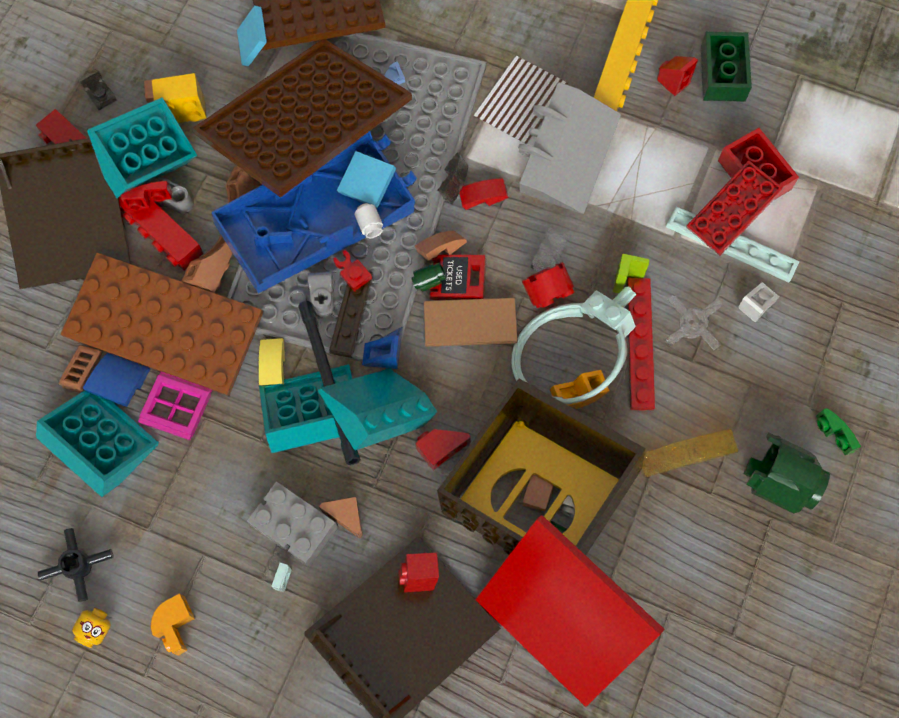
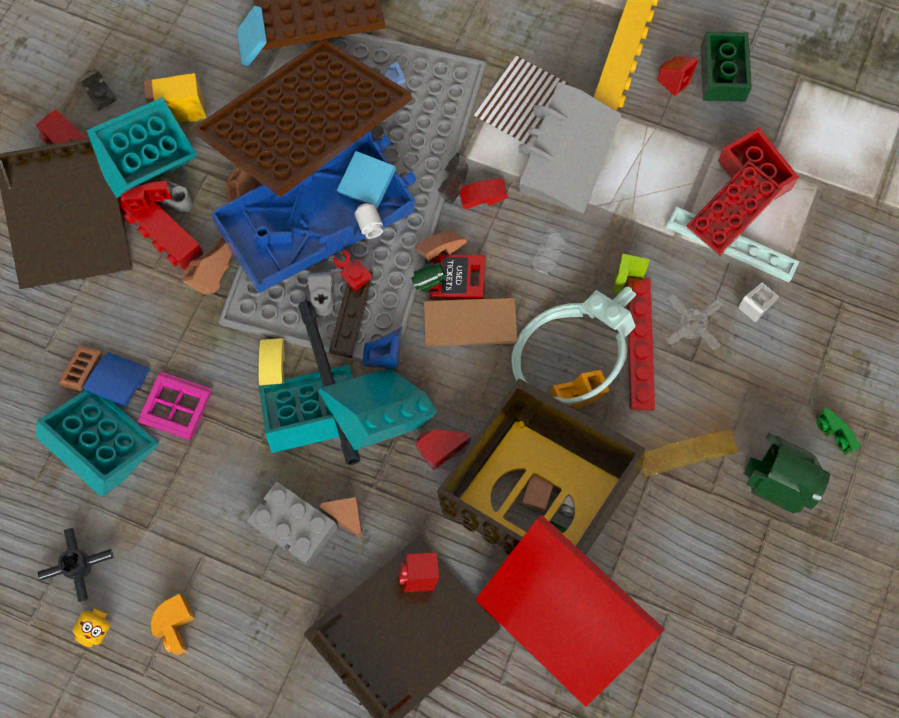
dark orange plate [60,253,263,396] -> none
light aqua tile [271,563,292,592] -> none
red brick [522,262,575,308] -> none

